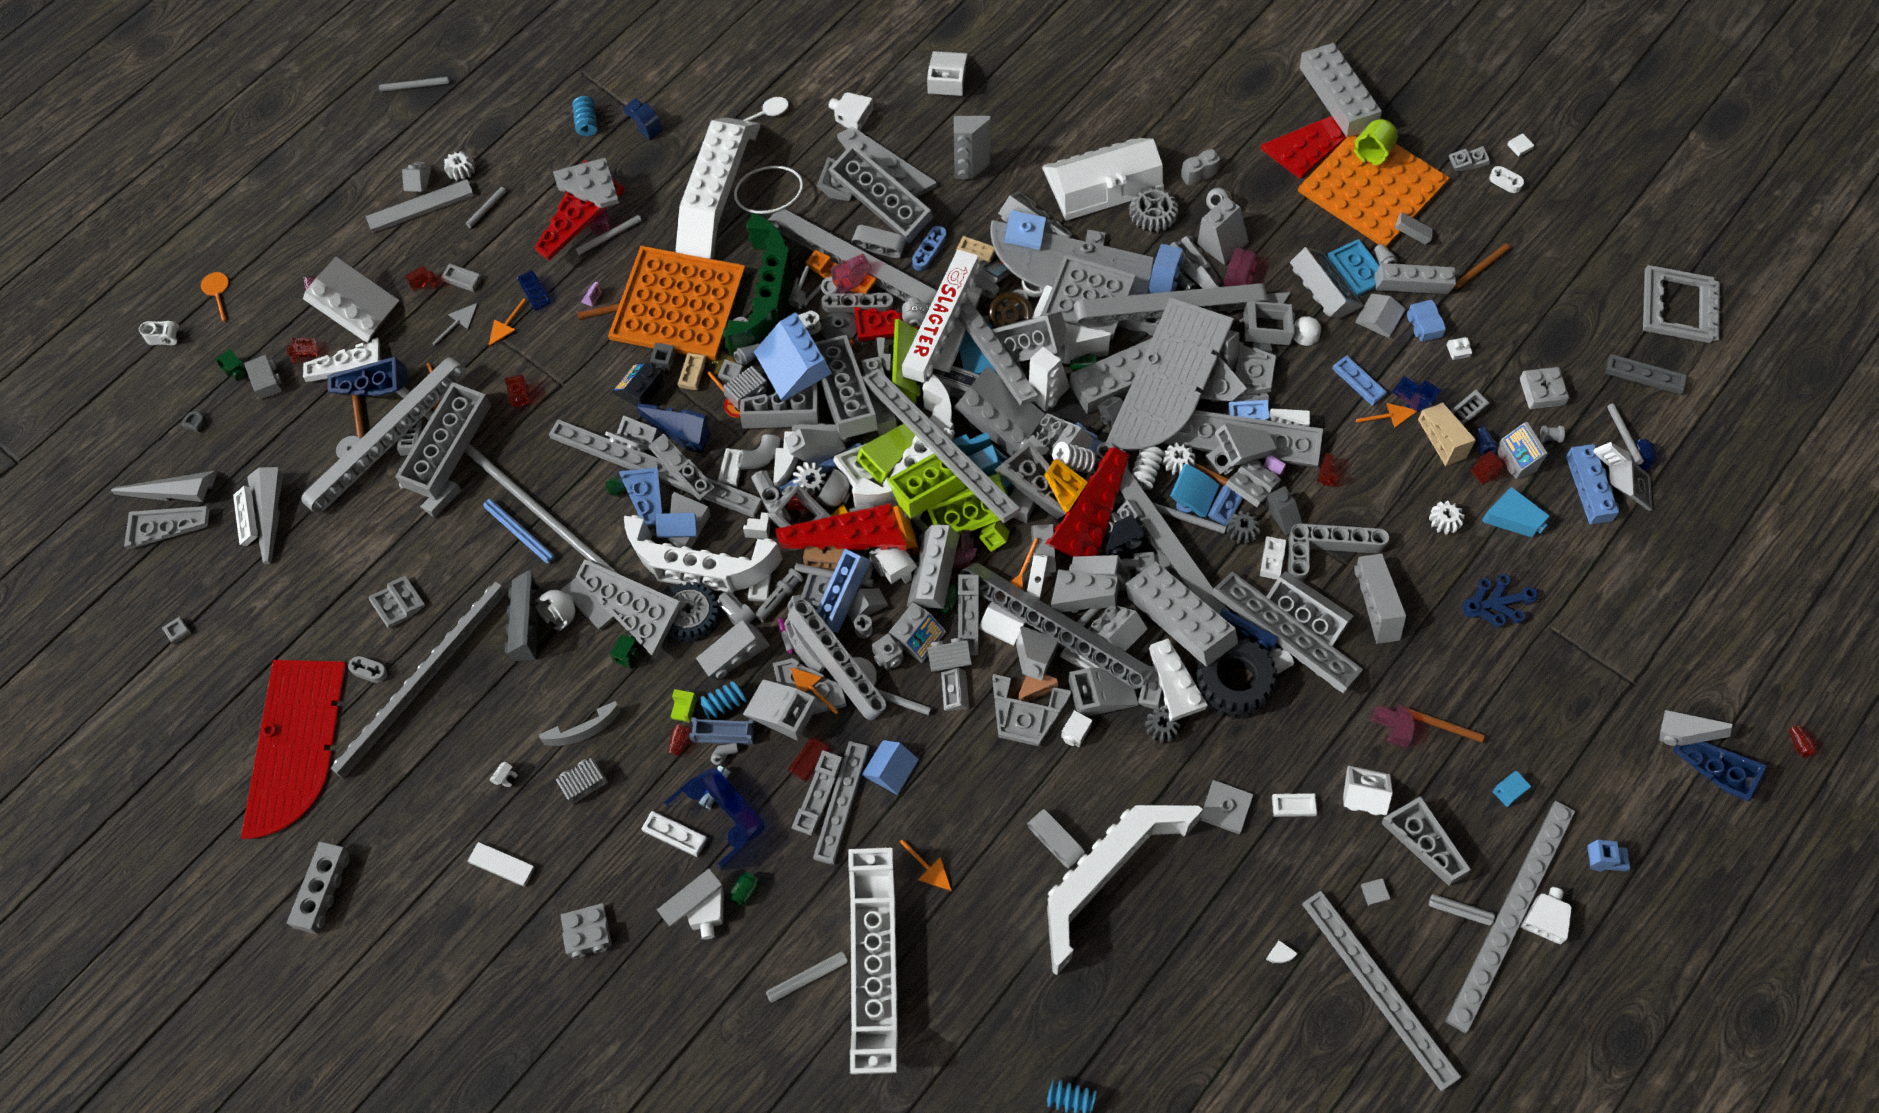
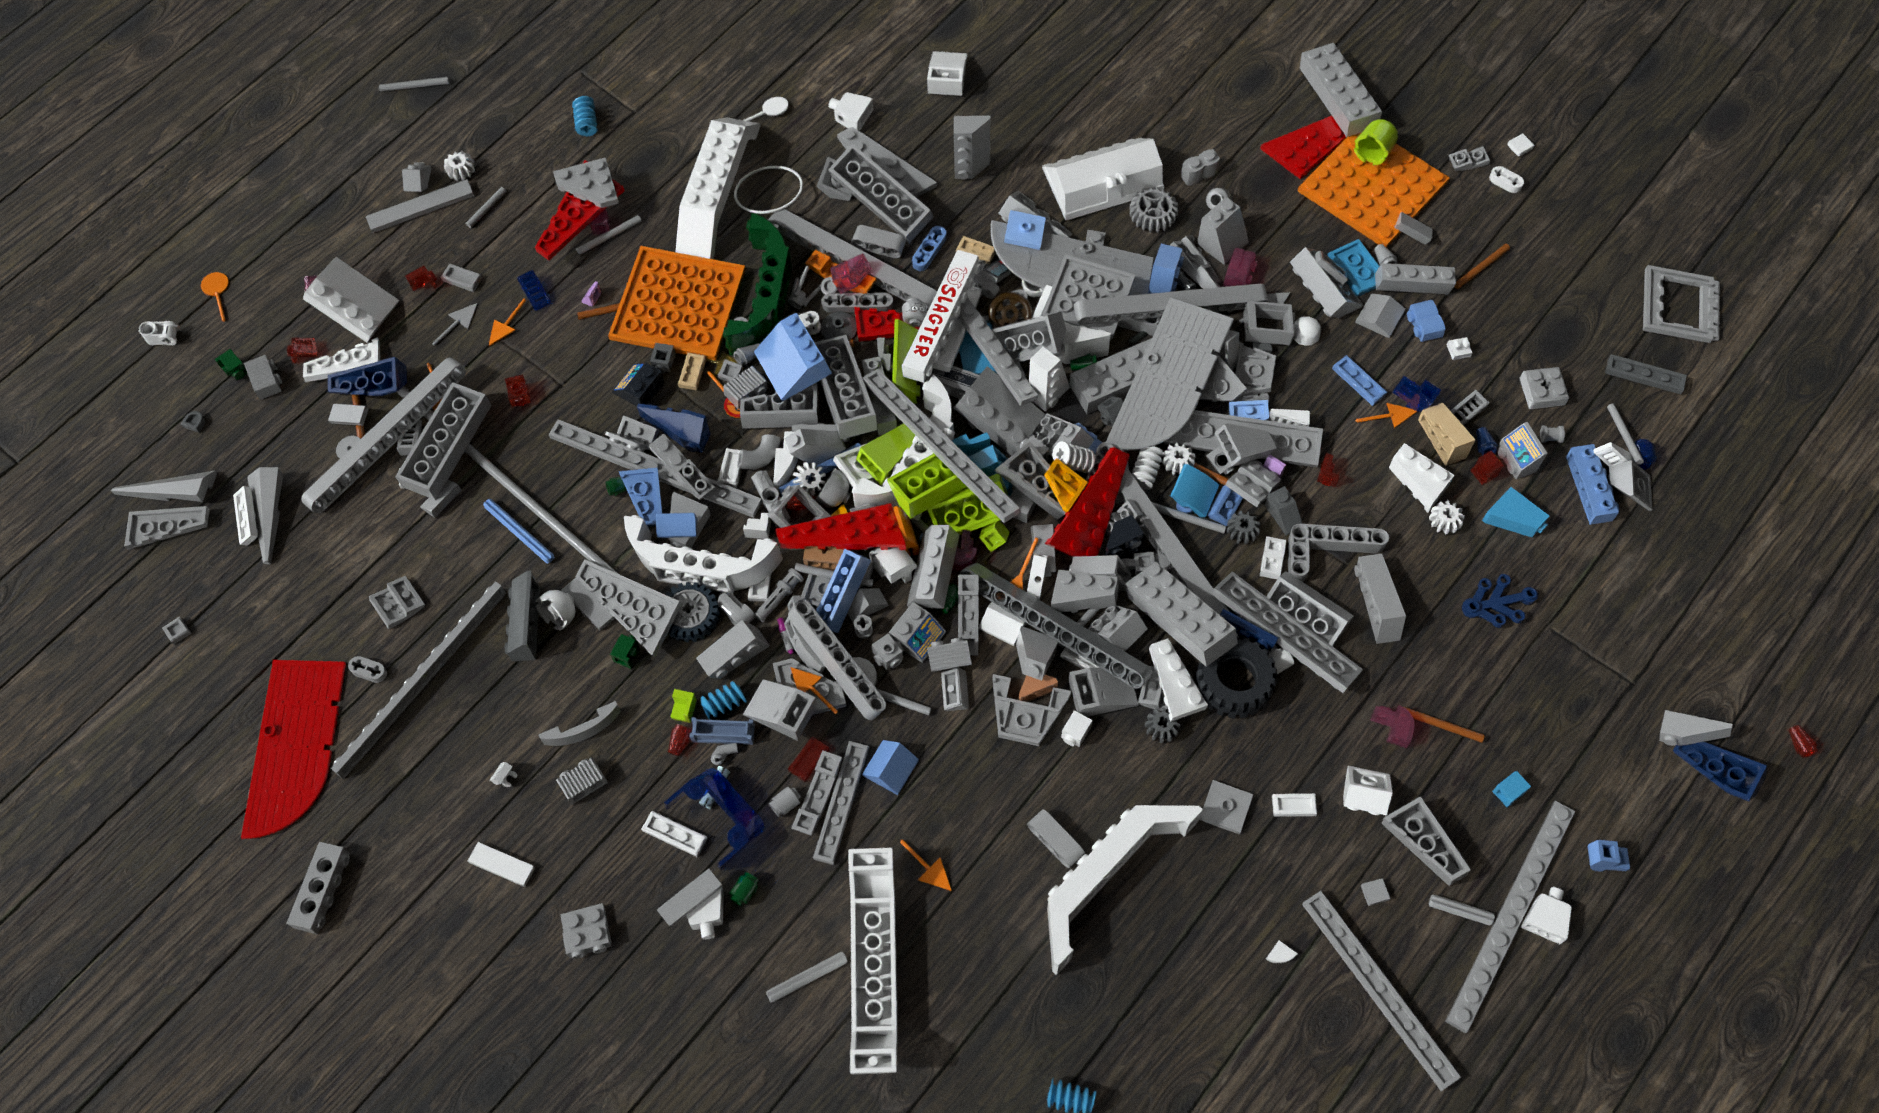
dark blue brick [623,98,662,140] -> none
none -> light grey tile [328,404,368,426]
none -> light grey brick [769,786,801,817]
none -> light grey tile [1315,251,1347,284]
none -> white wedge [1389,443,1454,513]

